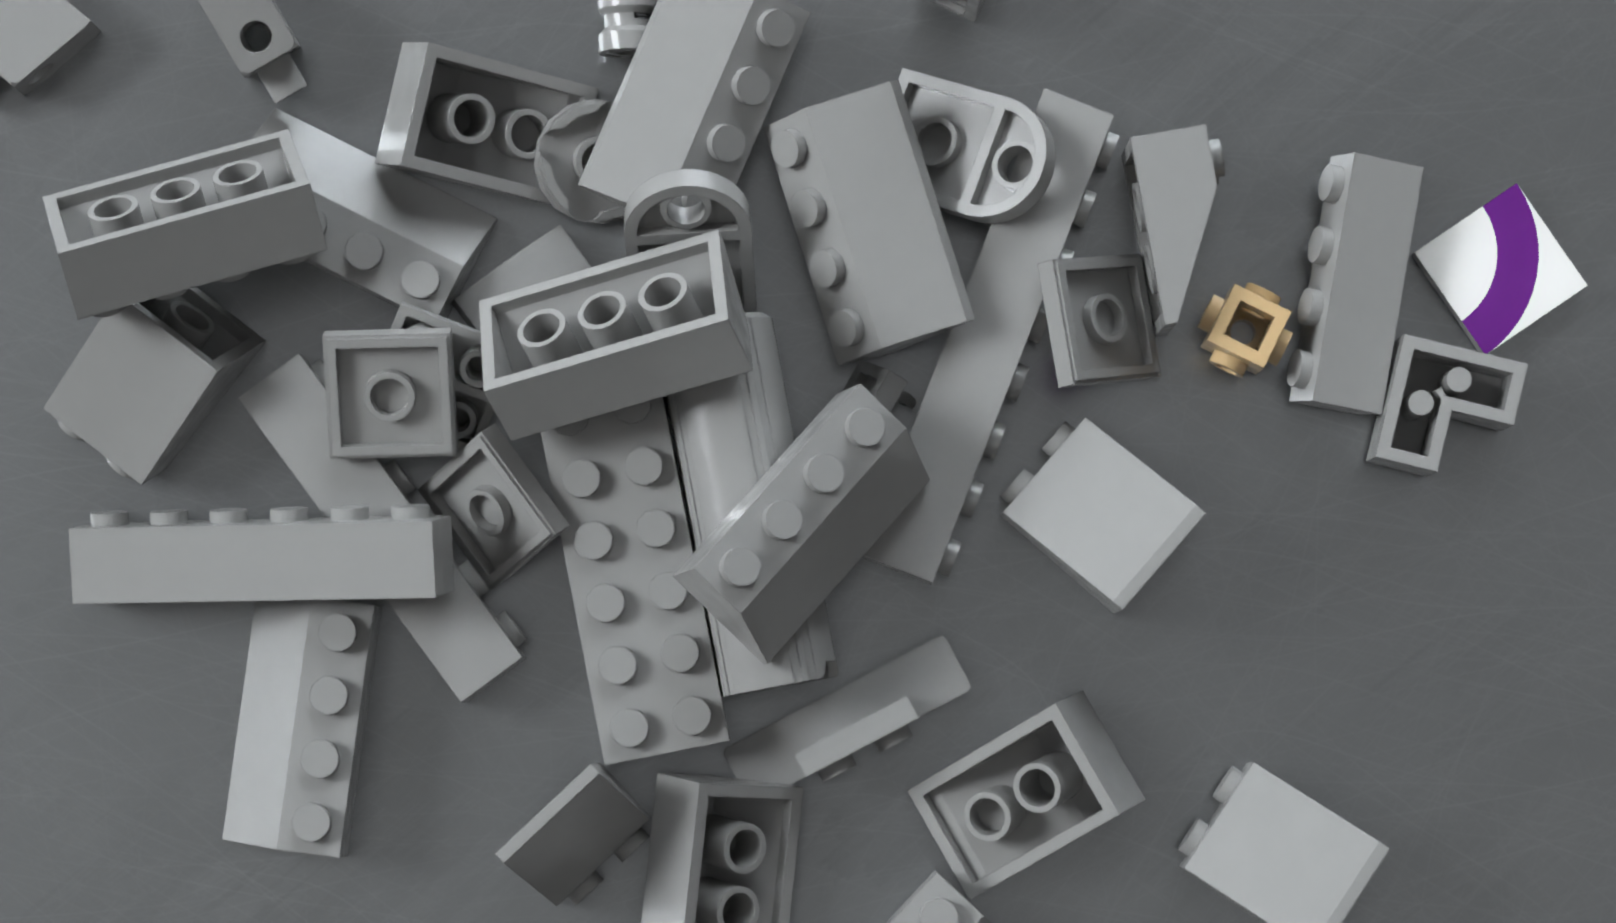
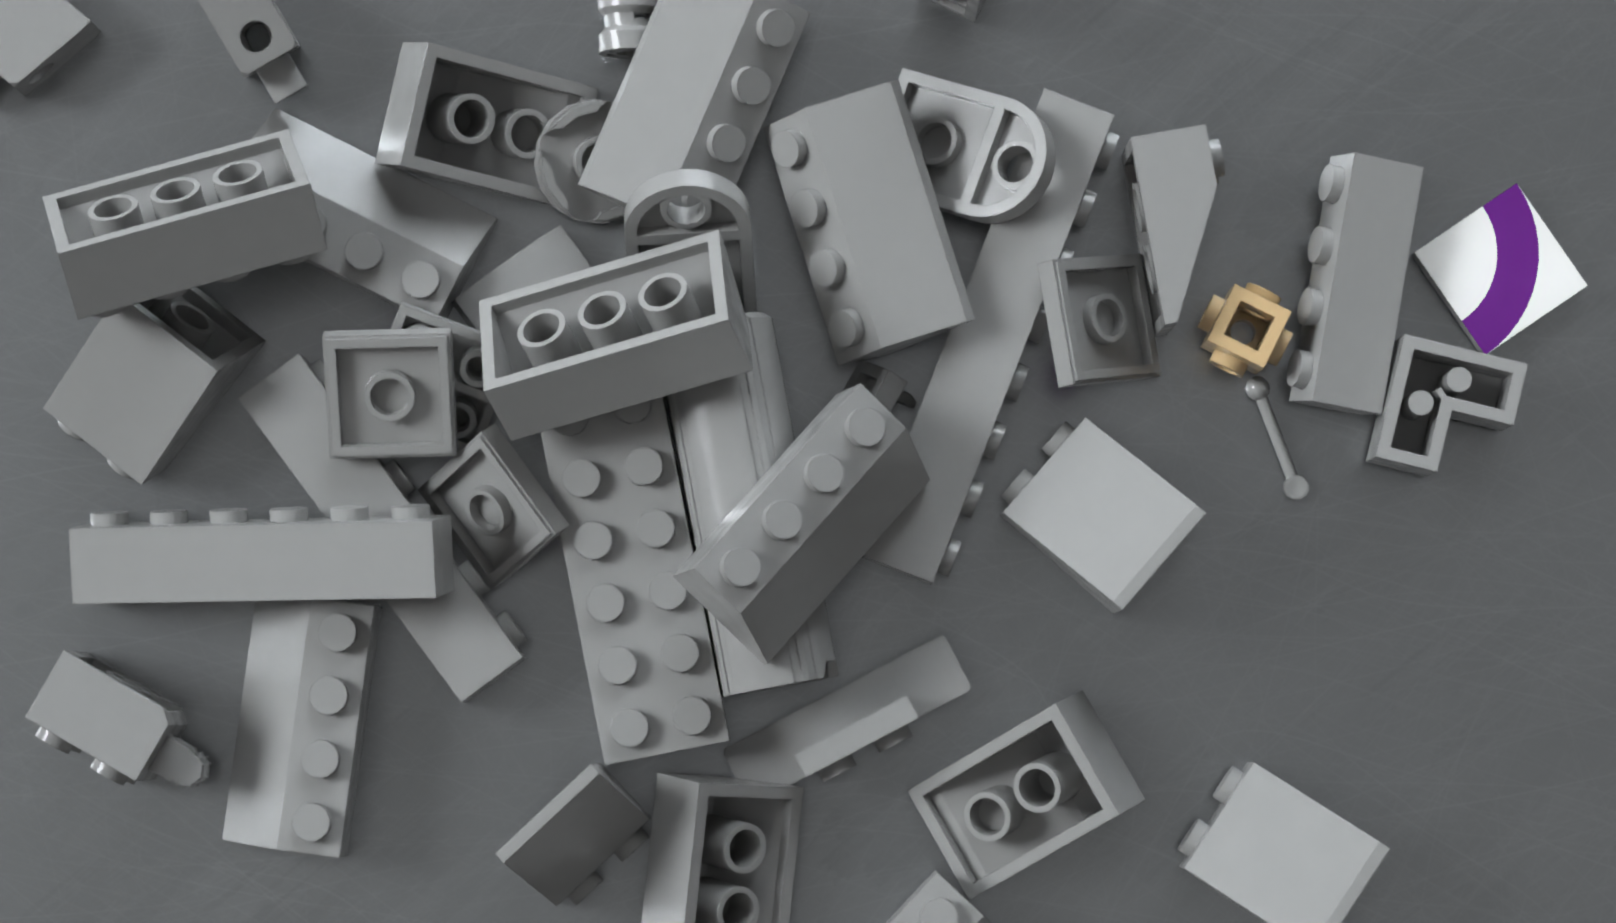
none -> light grey hinge [25,650,212,788]
none -> light grey hinge [1245,376,1309,500]

